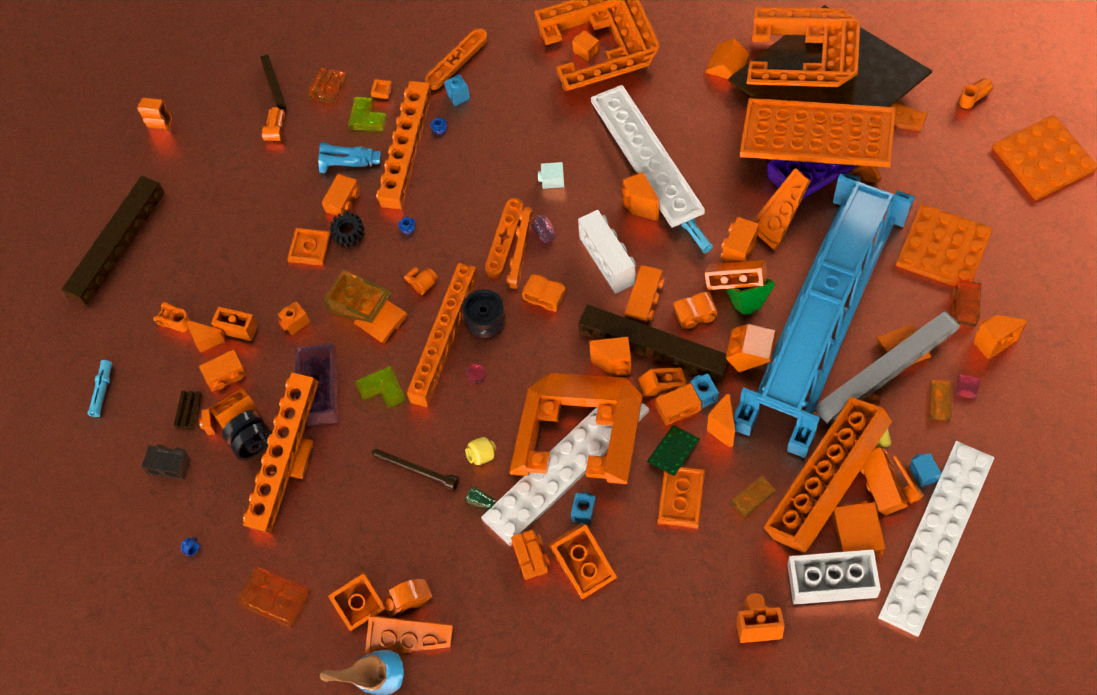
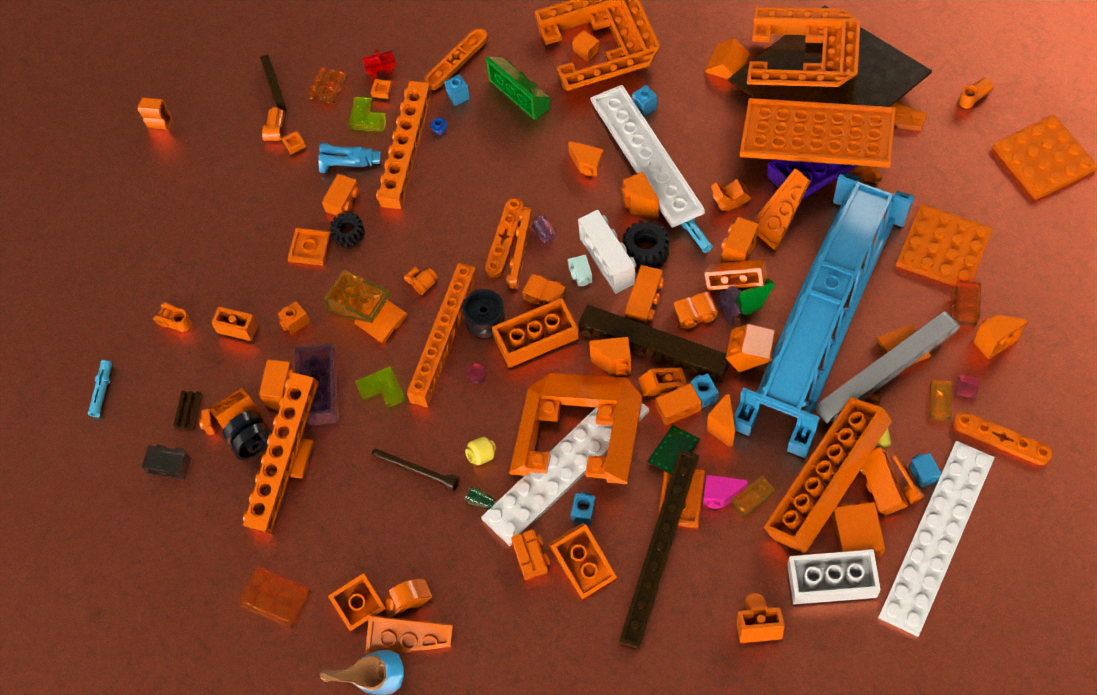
dark brown brick [62,175,164,306] -> none
blue plate [181,537,200,556] -> none
orange slope [186,320,227,353] -> none
orange brick [199,349,247,392] -> none
blue plate [398,217,416,234] -> none
light aqua brick [538,162,564,189] -> none
none -> orange brick [259,360,296,413]
none -> orange plate [282,131,306,155]
none -> red hips [362,50,397,77]
none -> green slope [486,57,550,120]
none -> orange brick [492,298,579,368]
none -> orange slope [568,140,604,177]
none -> light aqua brick [568,255,592,286]
none -> dark brown plate [619,450,699,649]
none -> black tyre [622,220,669,270]
none -> dark azure brick [632,85,657,117]
none -> dark pink slope [703,475,747,509]
none -> orange brick [711,179,752,211]
none -> plate [717,286,742,323]
none -> orange piece [953,412,1053,465]

